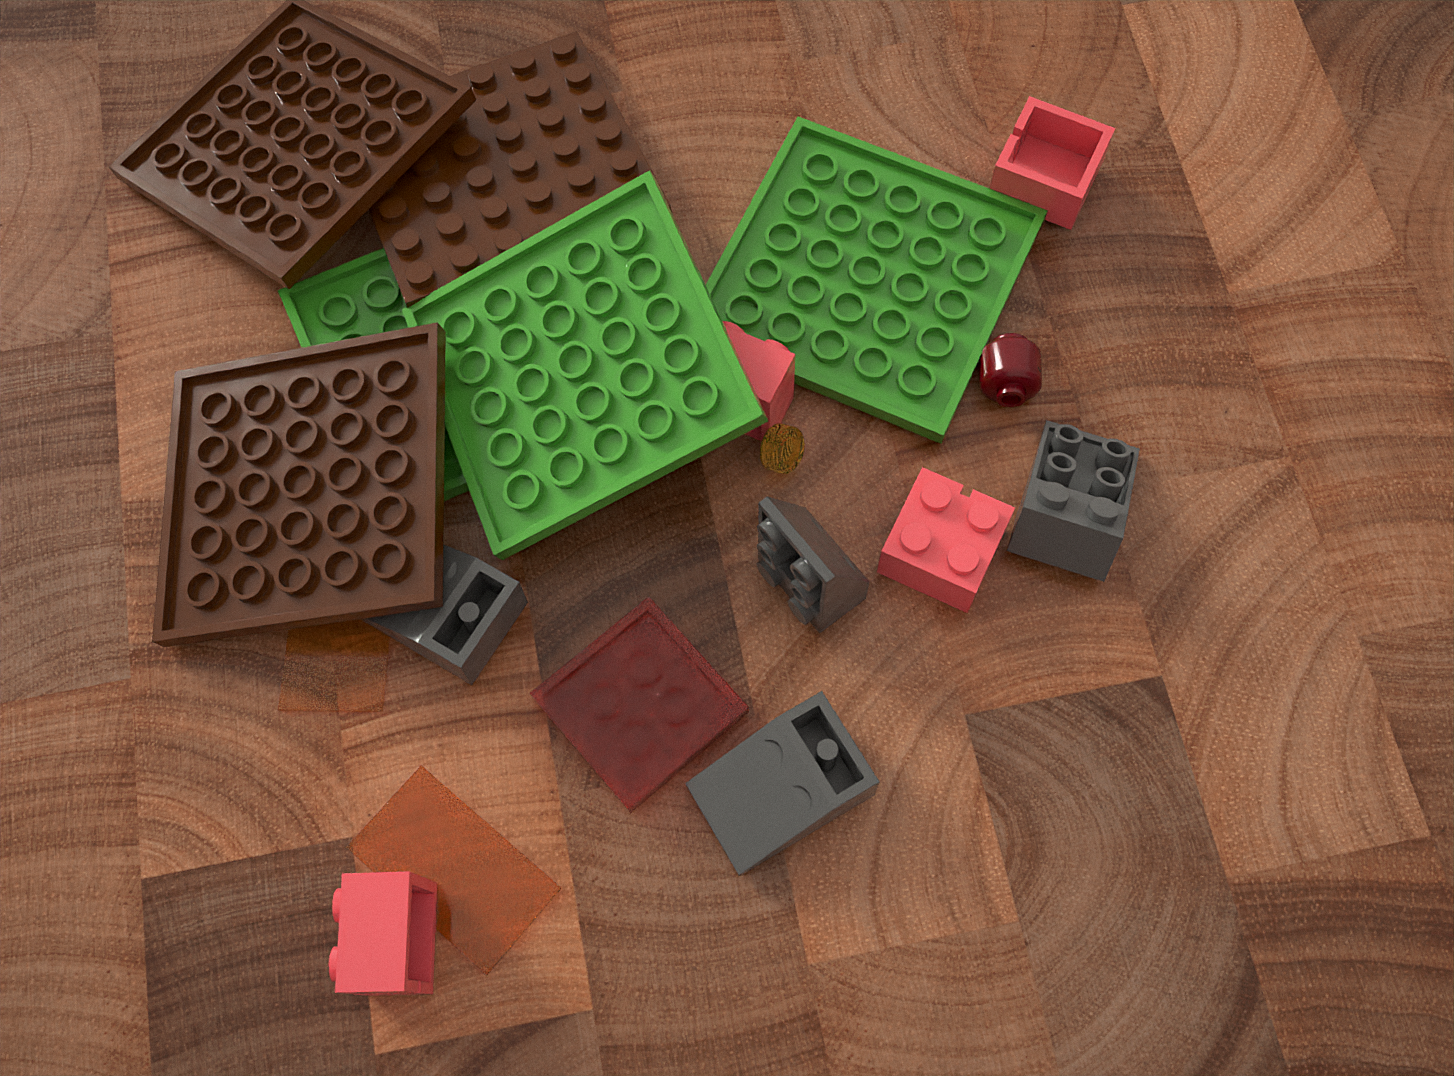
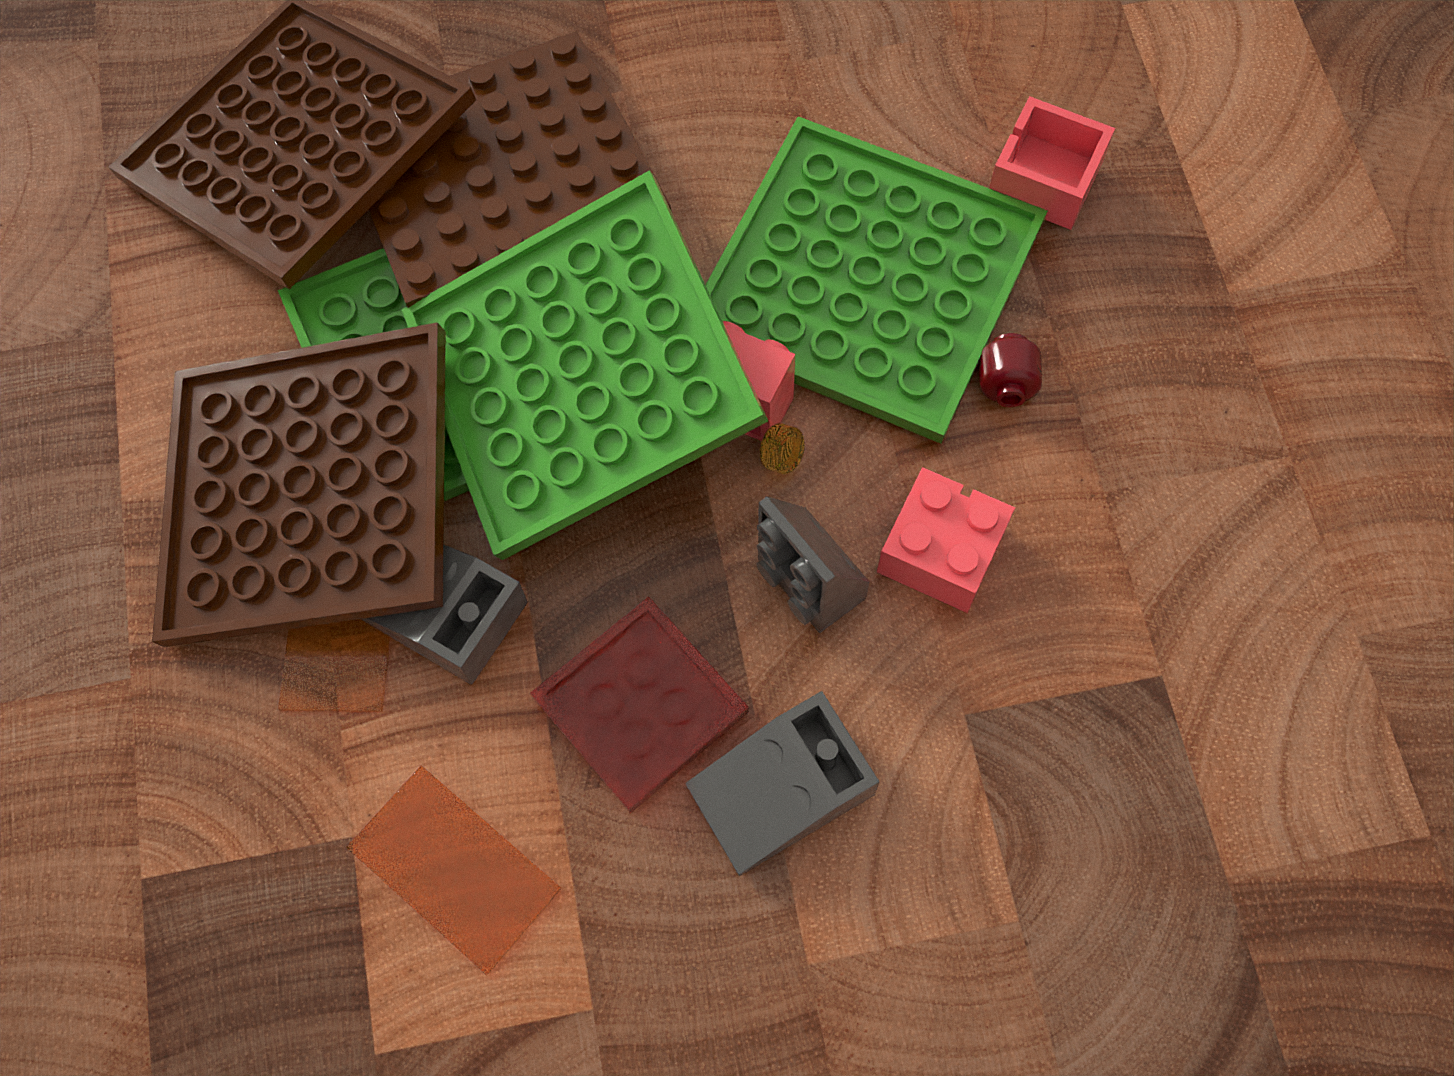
coral piece [329,871,437,996] -> none
dark grey slope [1007,420,1140,582] -> none

